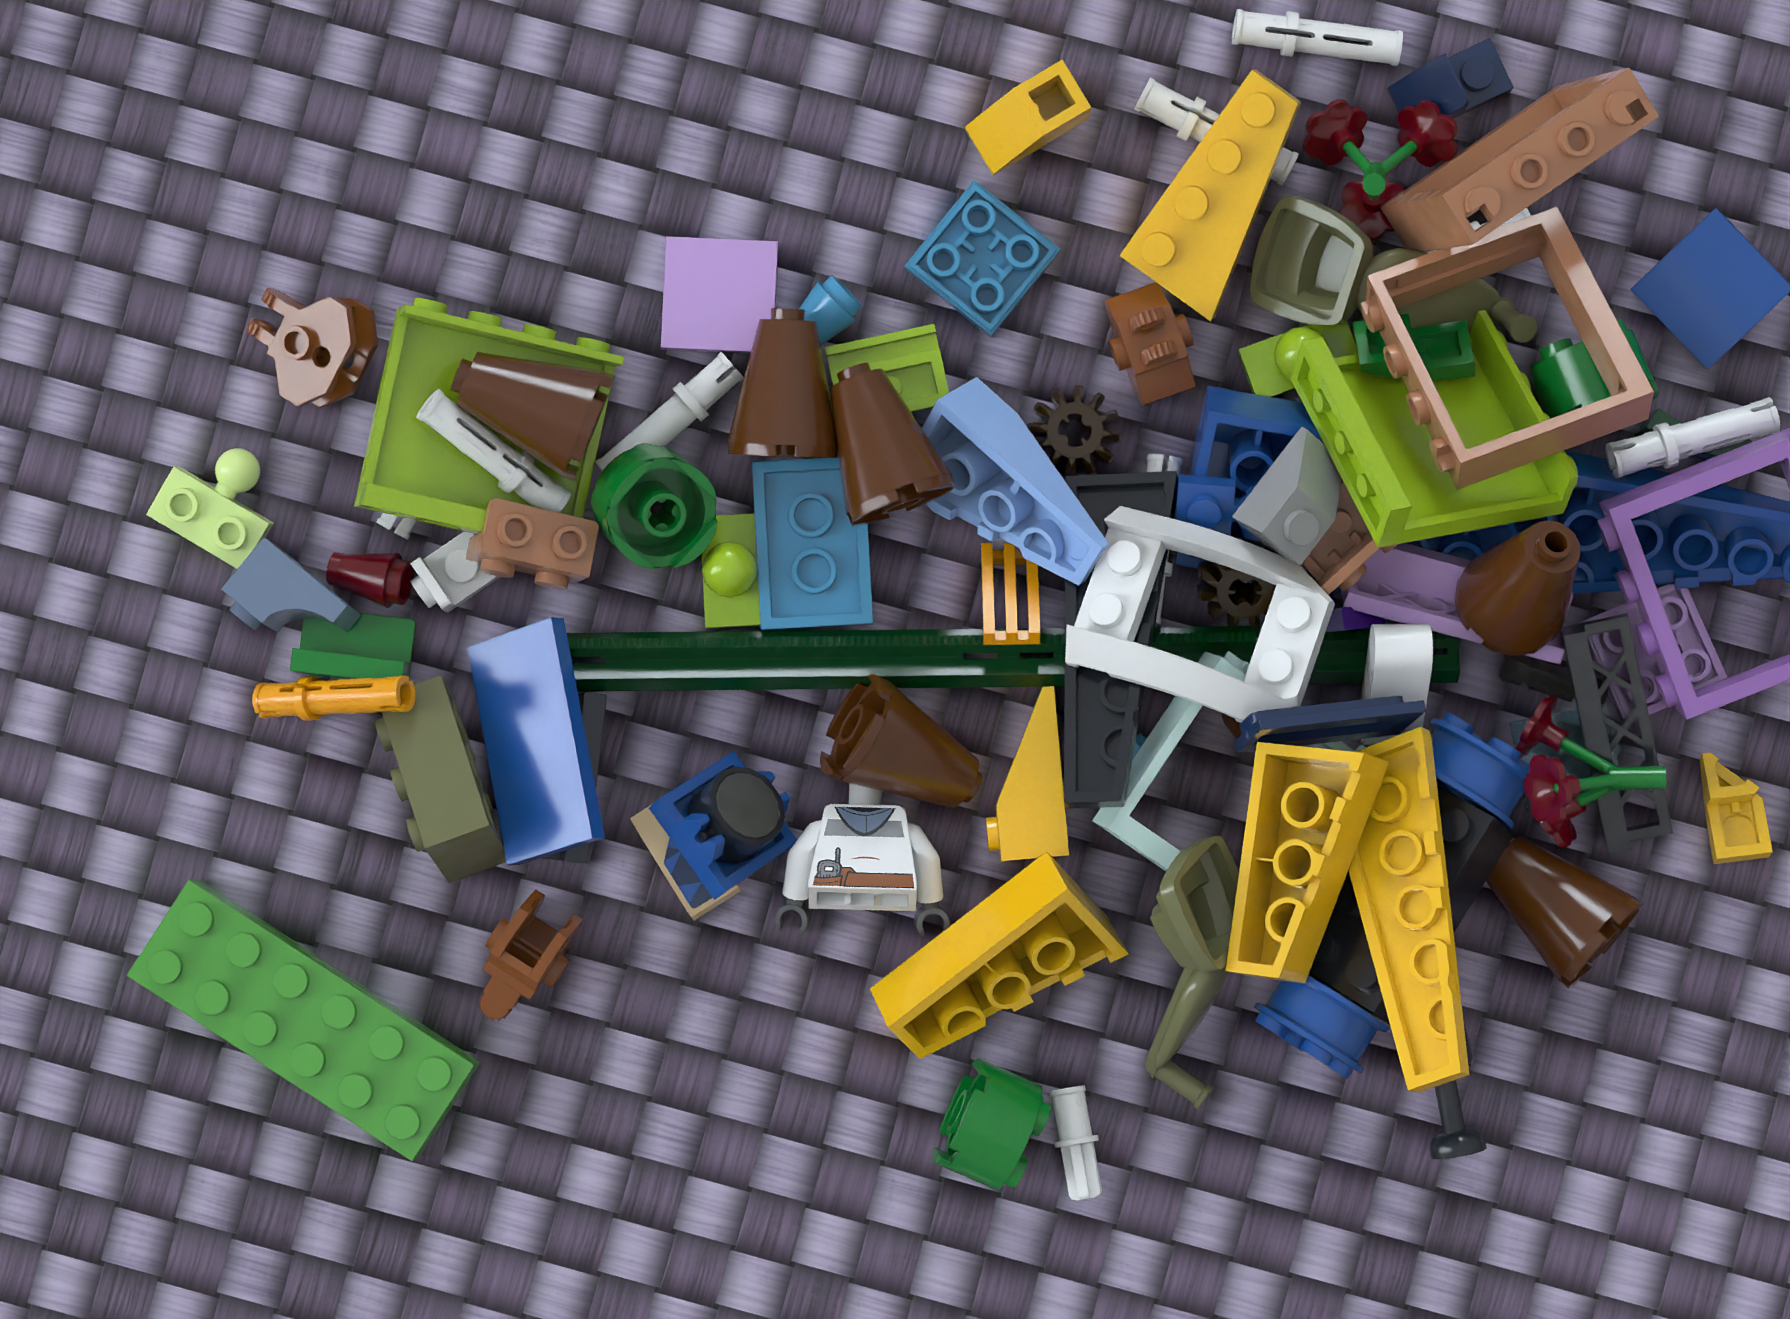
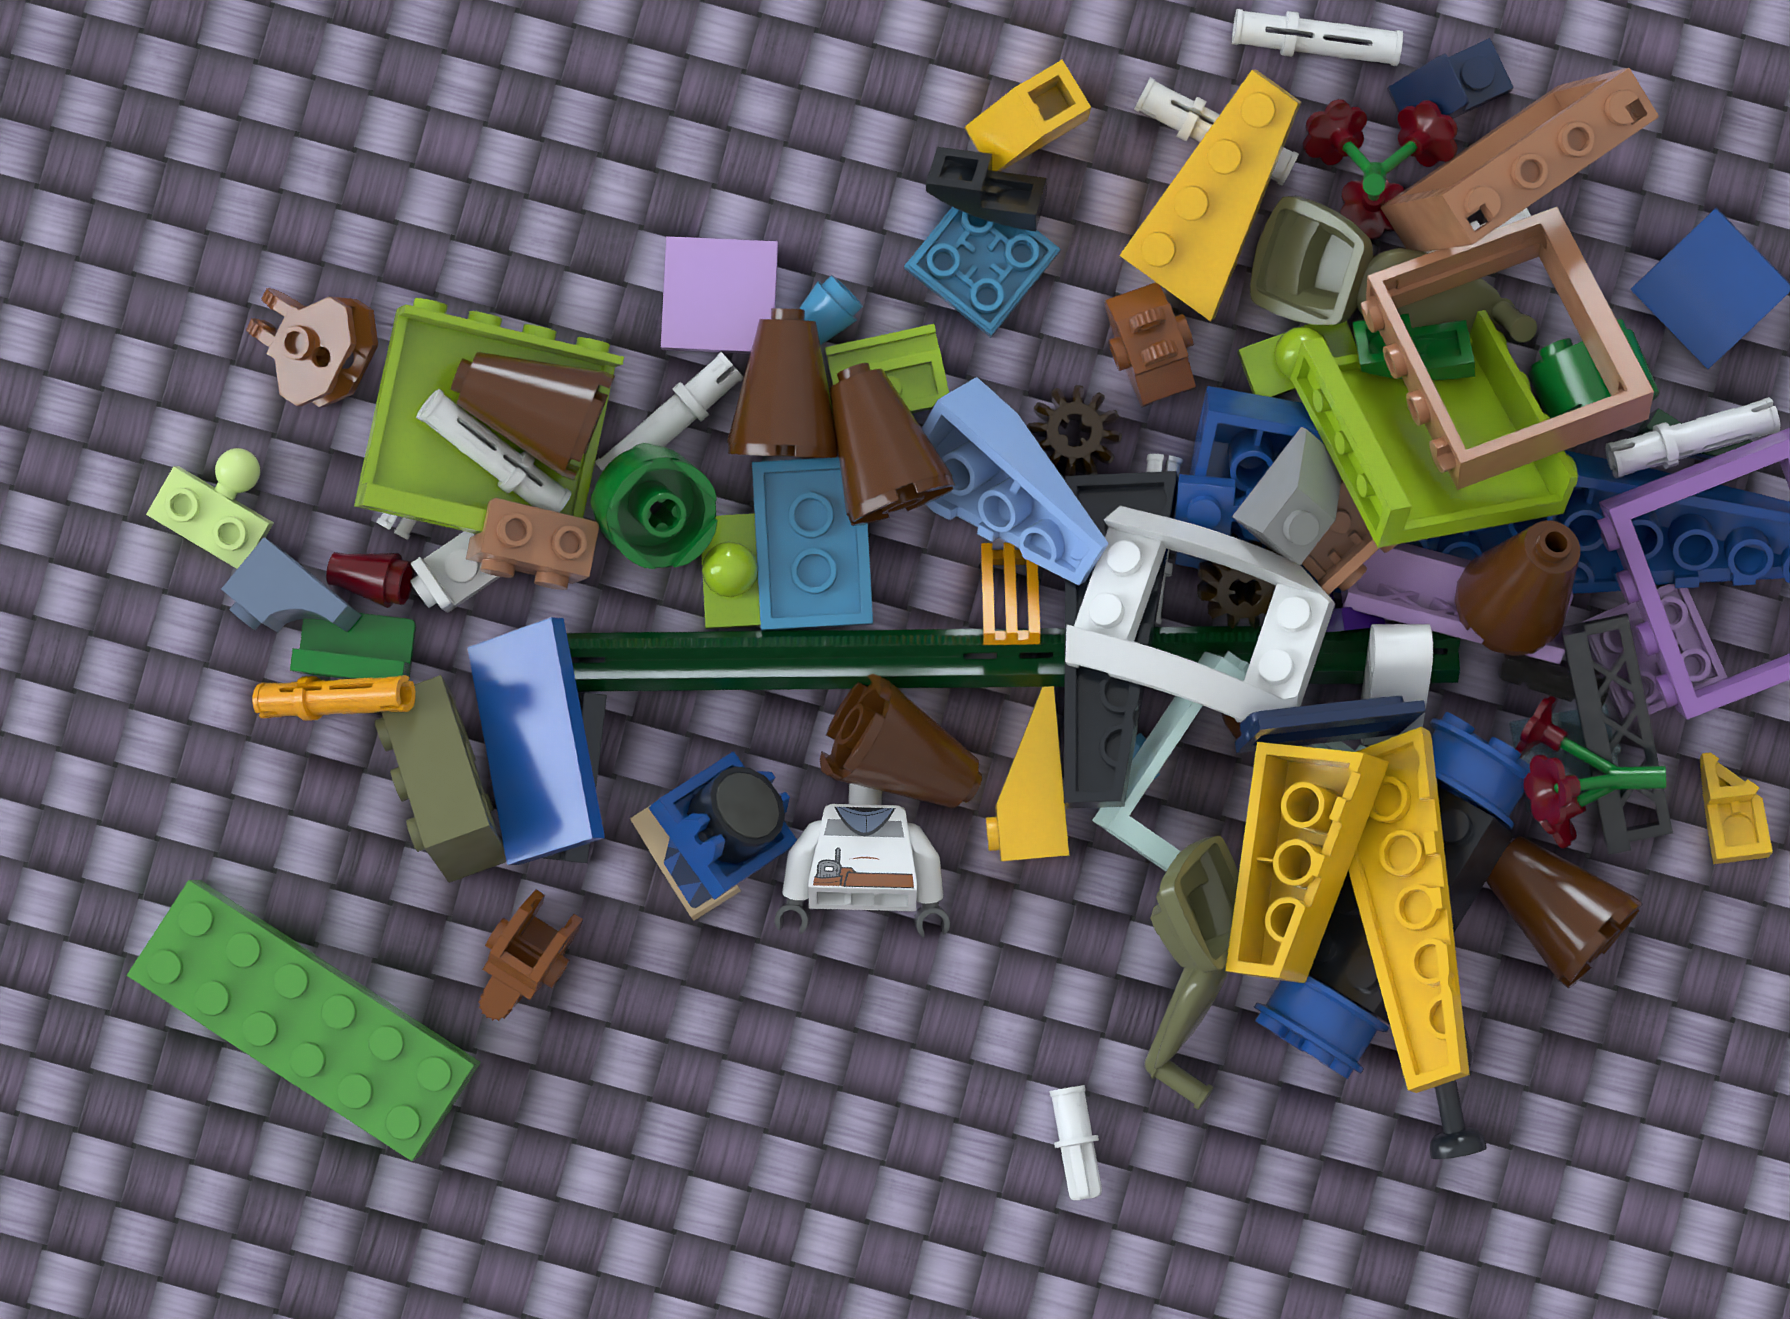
yellow wedge [870,851,1129,1059] -> none
green brick [933,1058,1051,1190] -> none
none -> black slope [926,147,1047,231]

